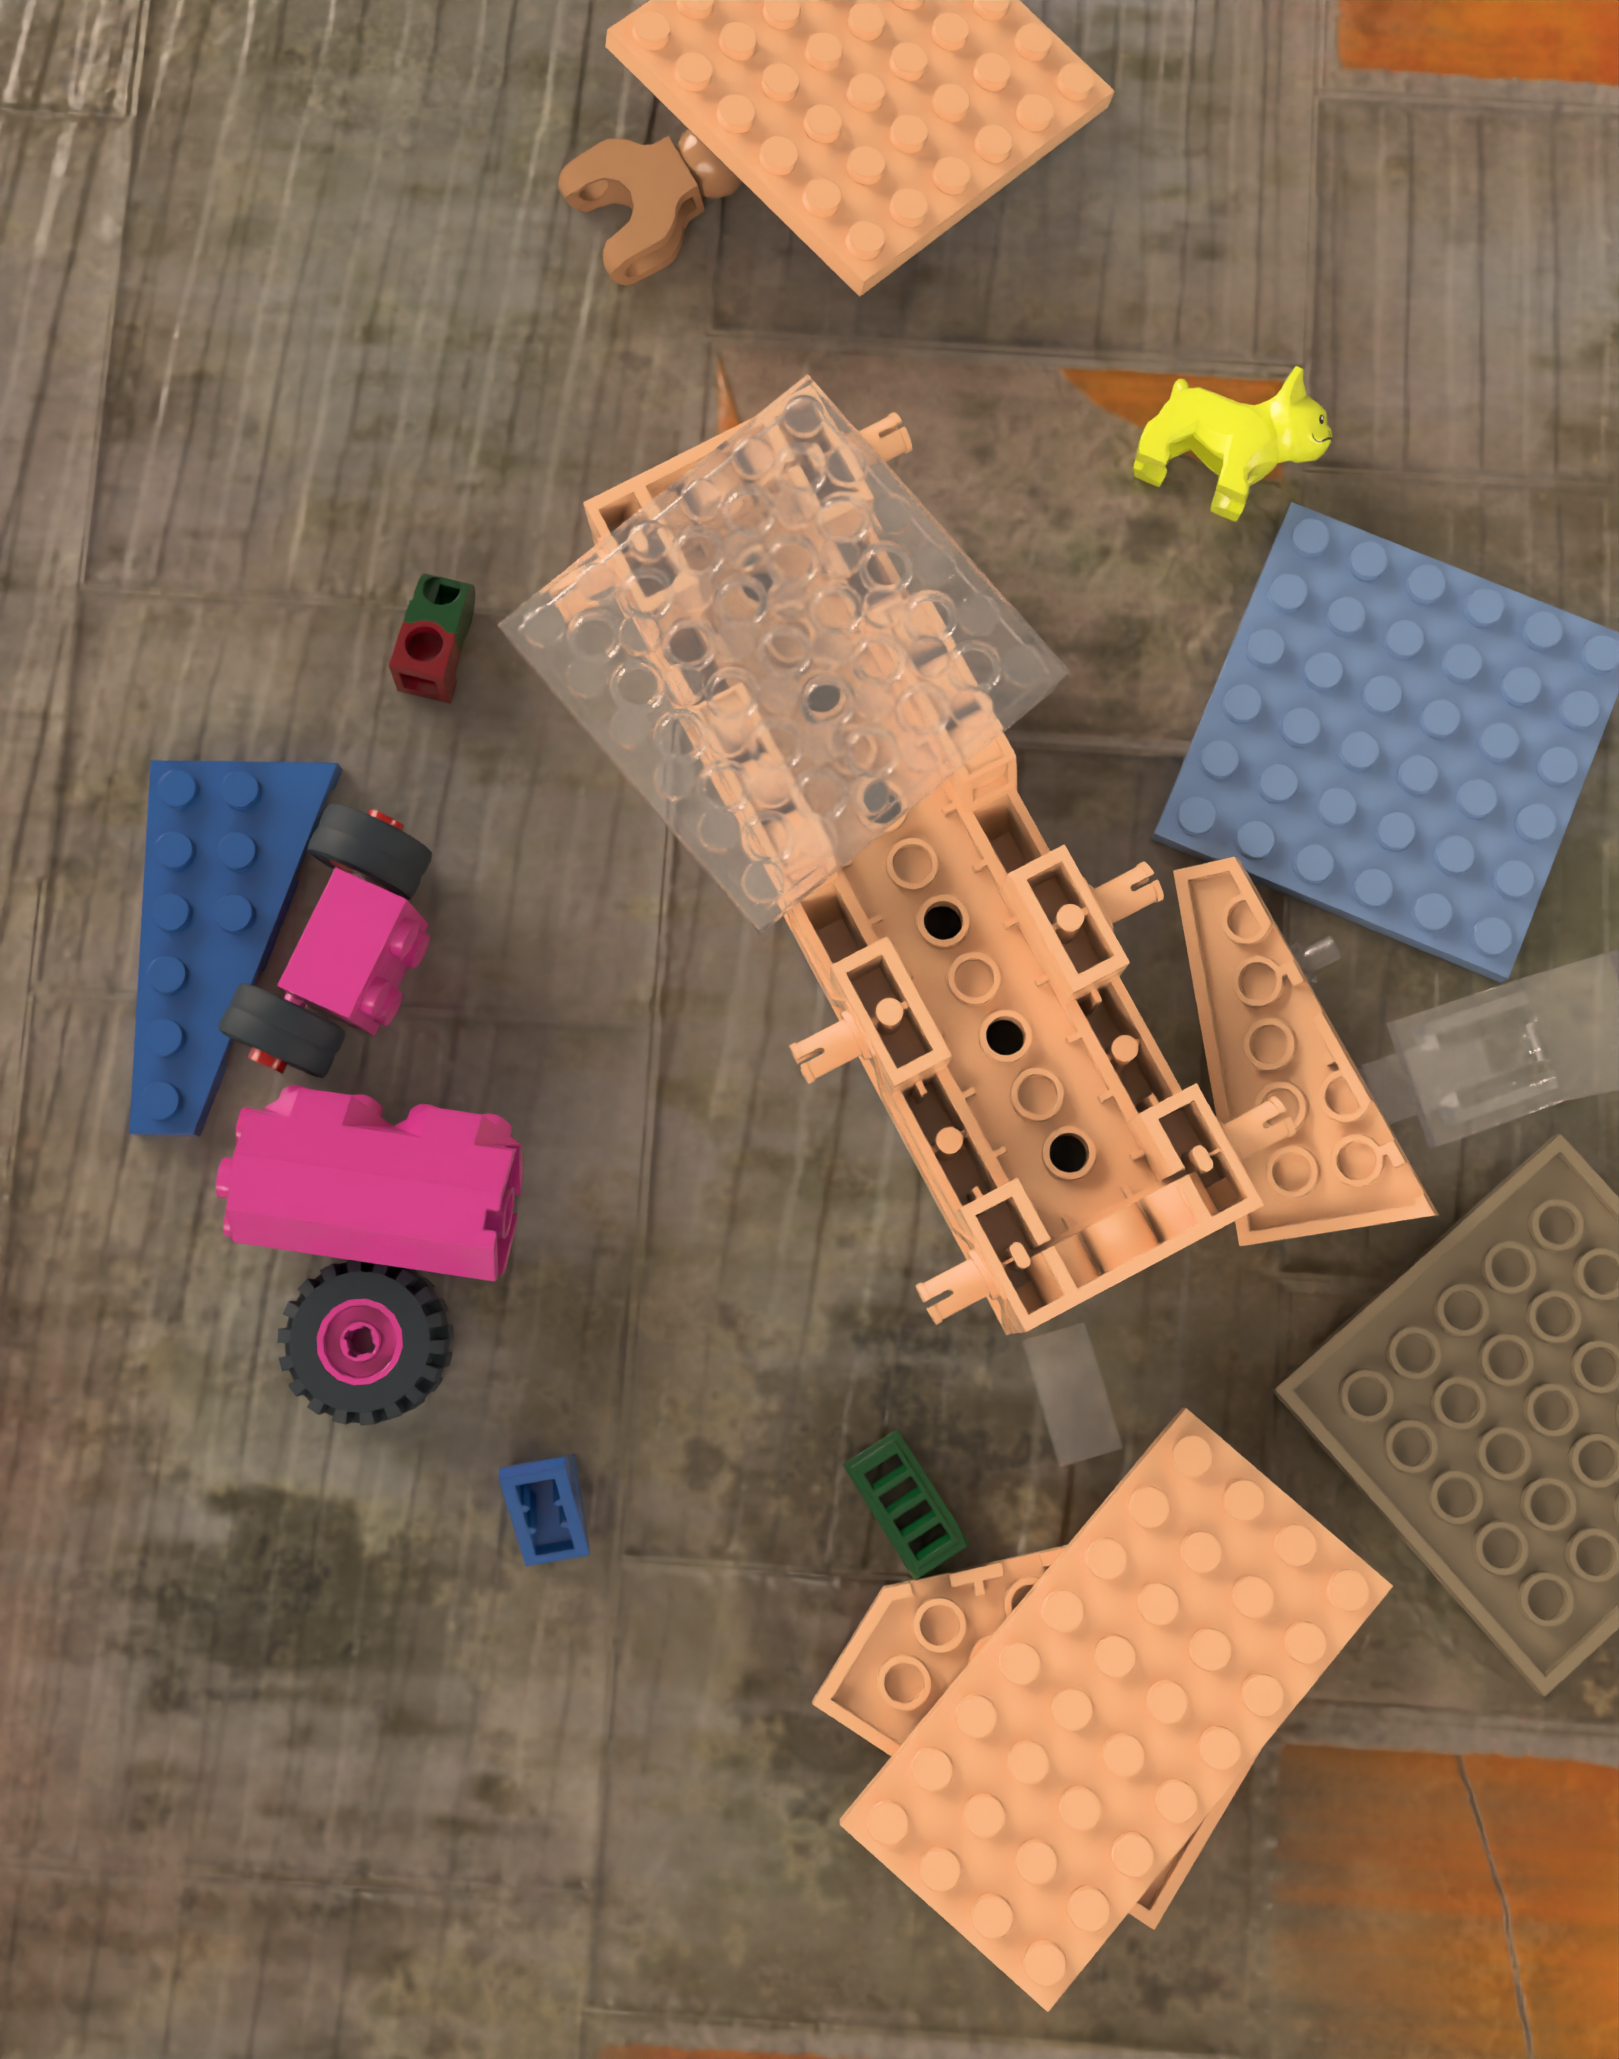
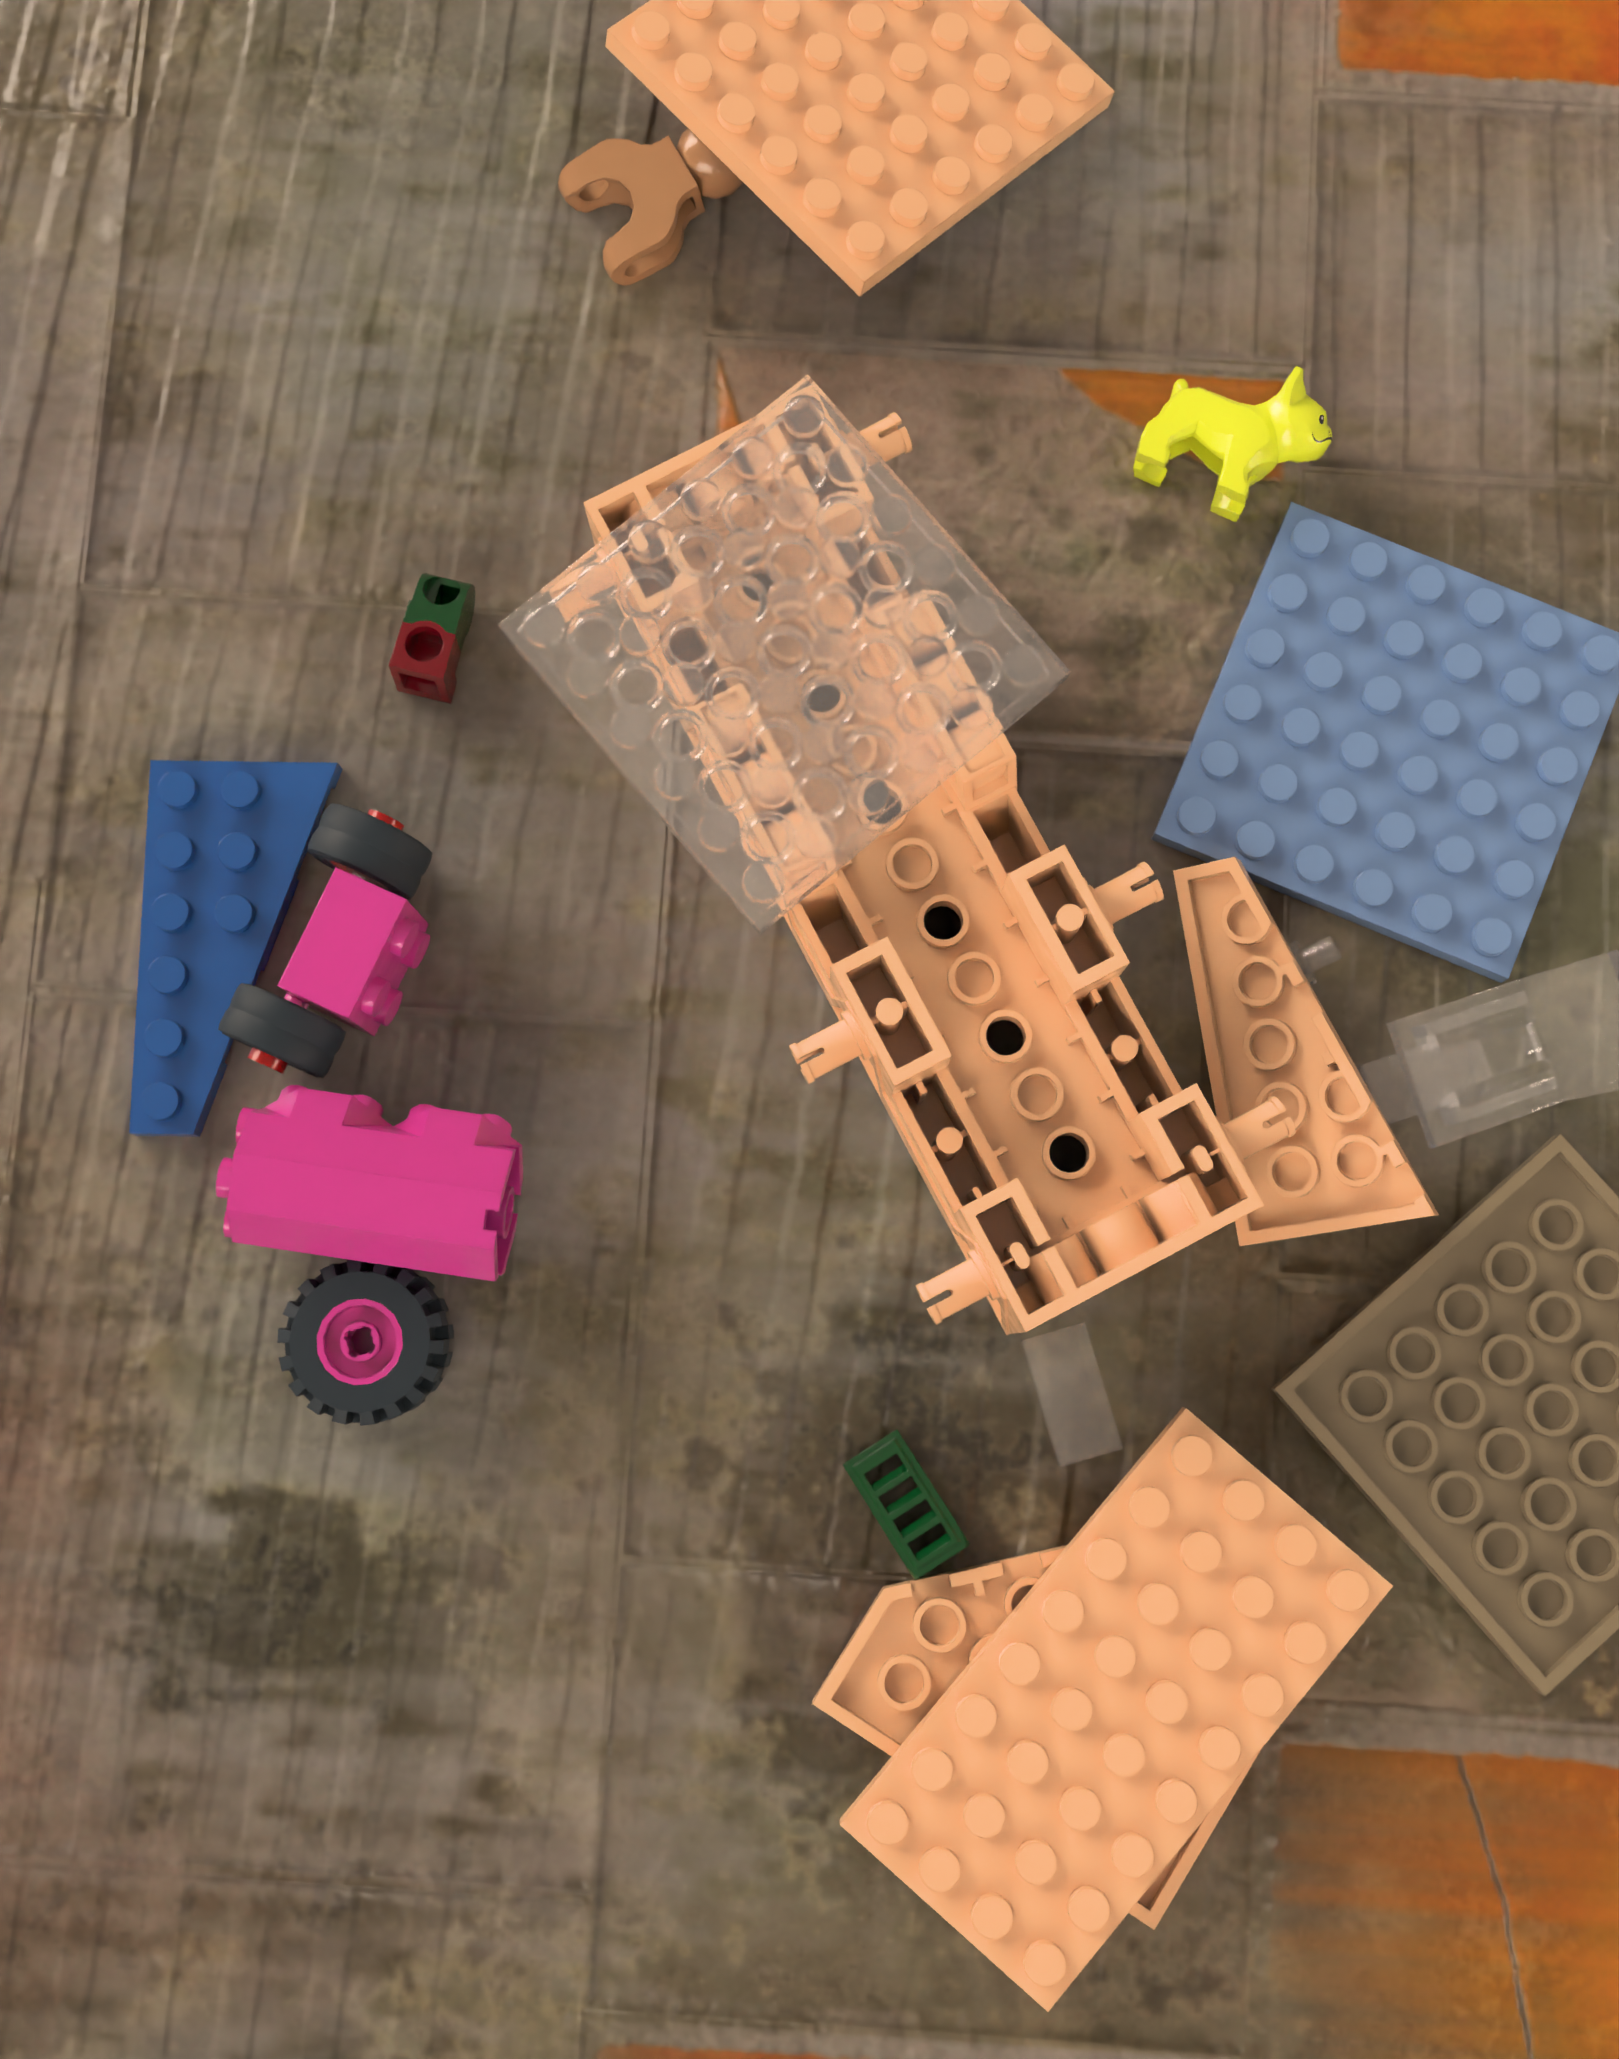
blue slope [498,1453,590,1566] -> none

